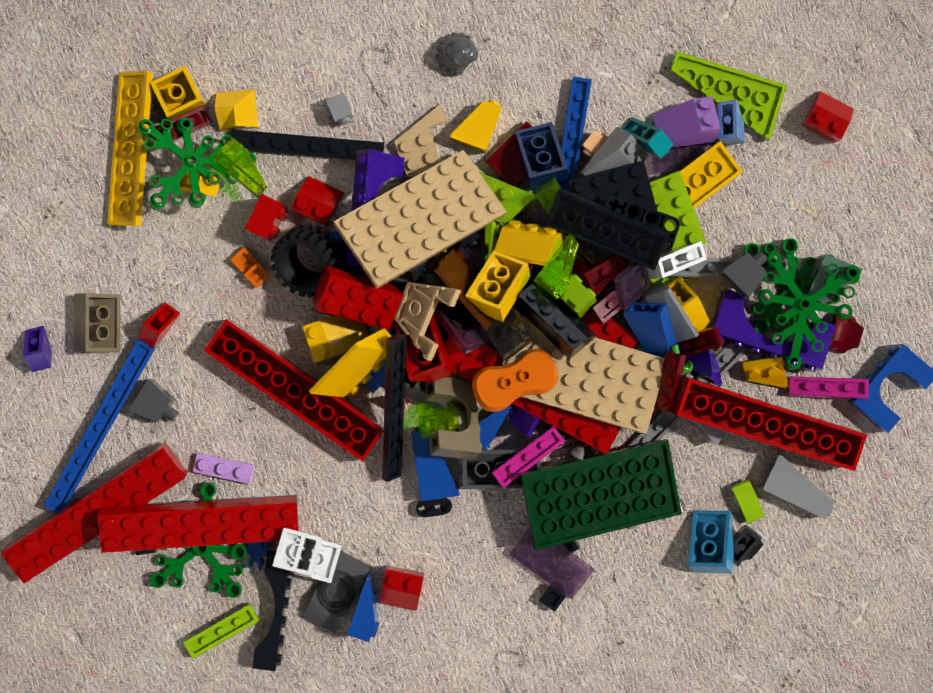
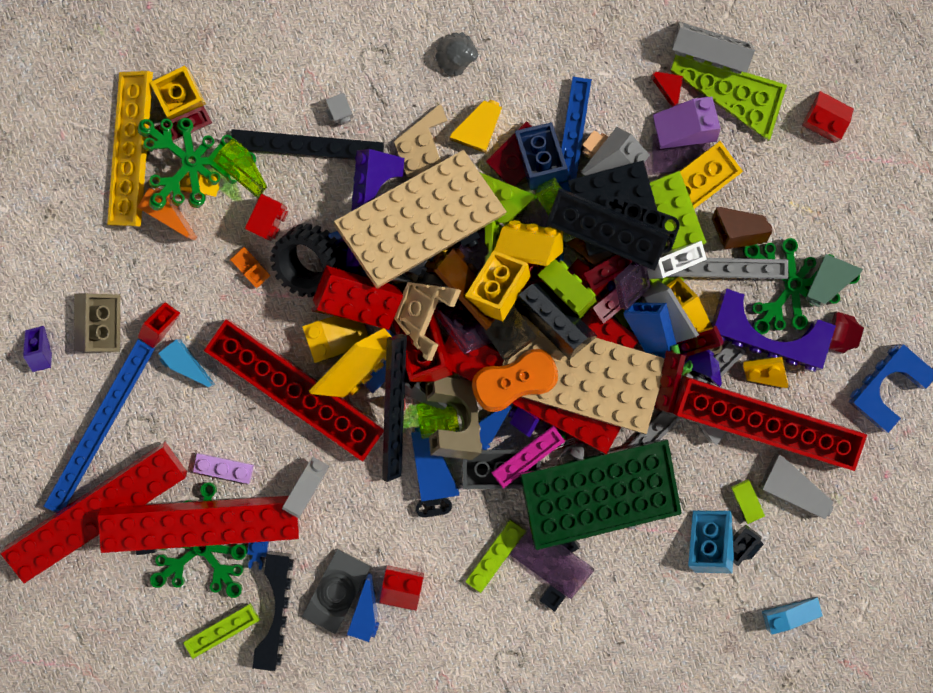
dark grey torso [129,379,179,422] -> none
yellow slope [215,89,258,131] -> none
white bracket [272,528,342,584] -> none
red slope [290,176,344,227] -> none
clear neon green slope [533,234,578,299] -> none
teal slope [621,117,674,159] -> none
medium blue slope [718,99,745,146] -> none
dark grey torso [718,251,767,299] -> none
green plant [758,251,861,370] -> none
dark pink tile [788,376,869,399] -> none
none -> orange slope [137,187,197,240]
none -> dark azure slope [158,339,215,387]
none -> light grey slope [282,457,329,518]
none -> lime plate [465,519,526,593]
none -> red slope [650,71,683,107]
none -> light grey slope [672,21,755,74]
none -> reddish brown slope [711,207,772,249]
none -> dark azure slope [762,597,823,635]

